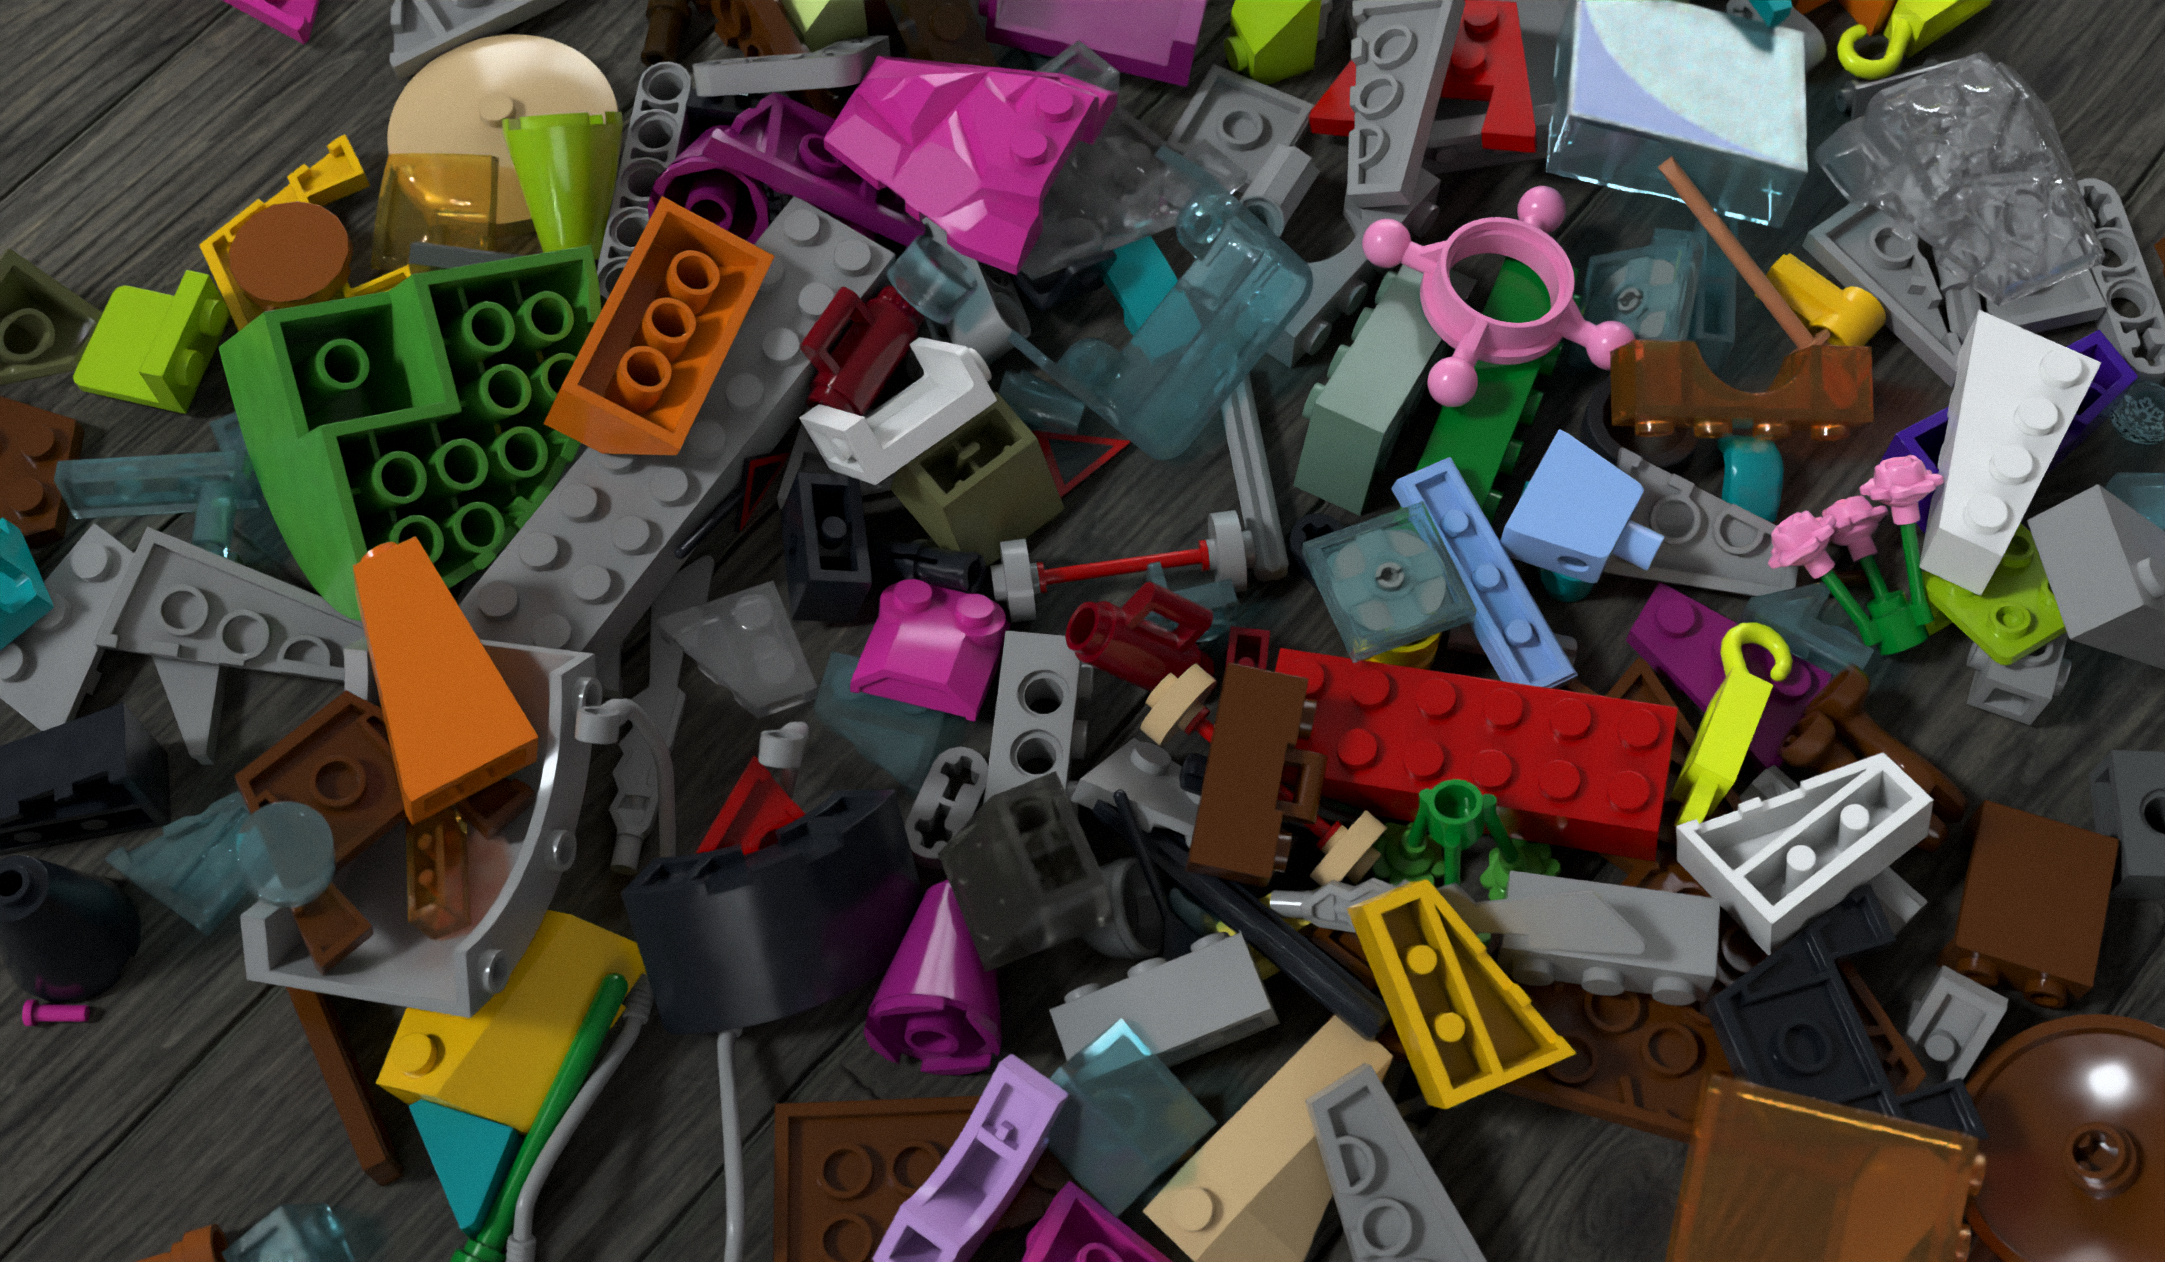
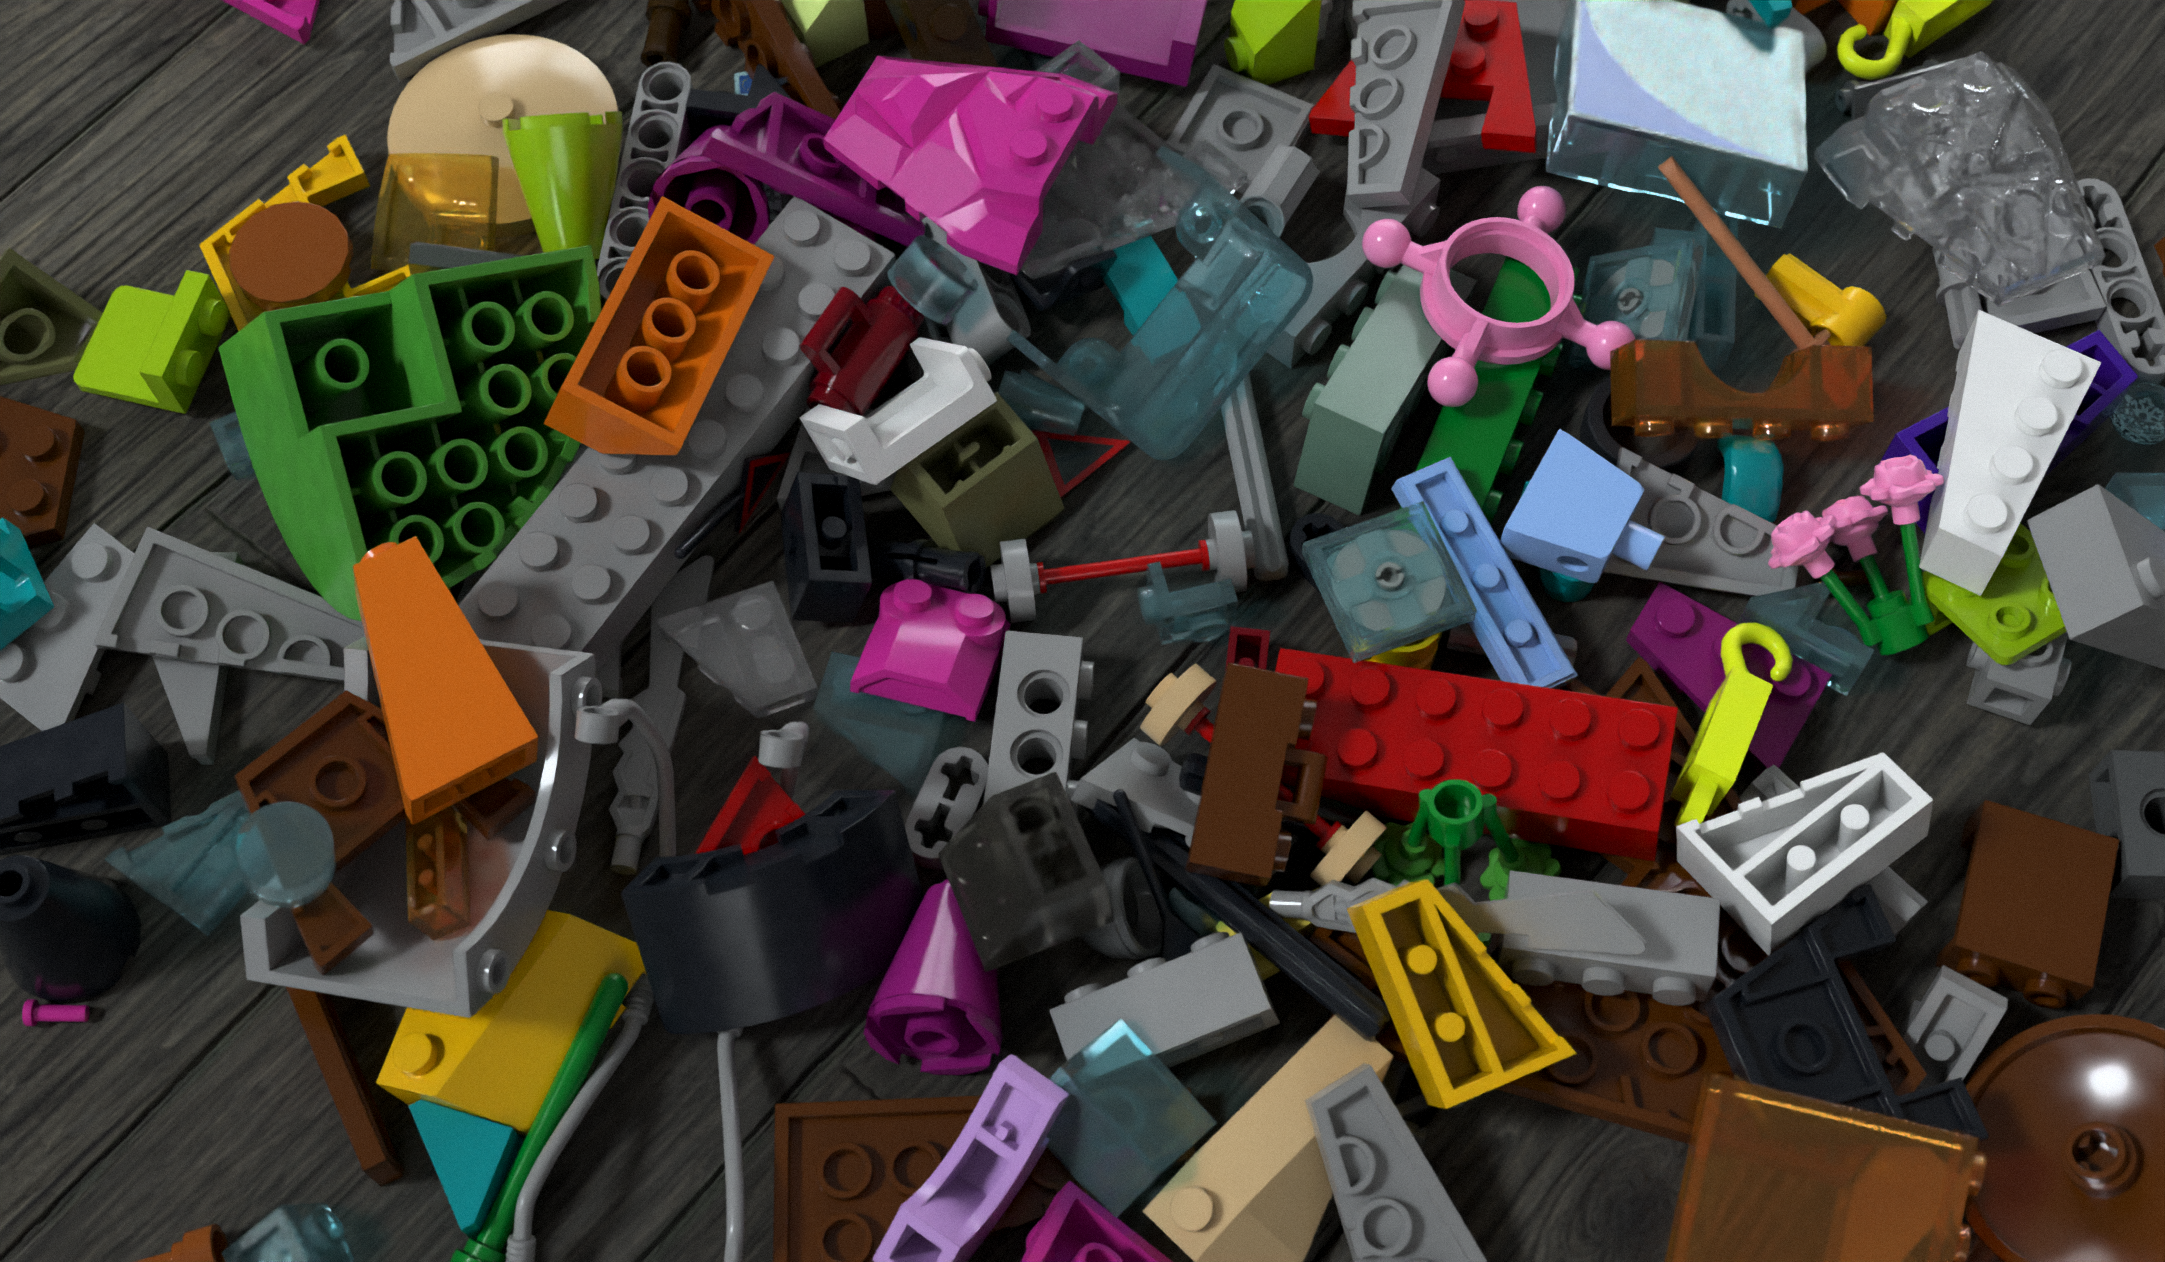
clear light blue piece [53,450,262,558] -> none
light grey beam [693,35,891,96] -> none
dark red piece [1065,582,1217,693] -> none
reddish brown piece [1777,664,1969,854] -> none
light grey wing [1802,176,1961,387] -> none

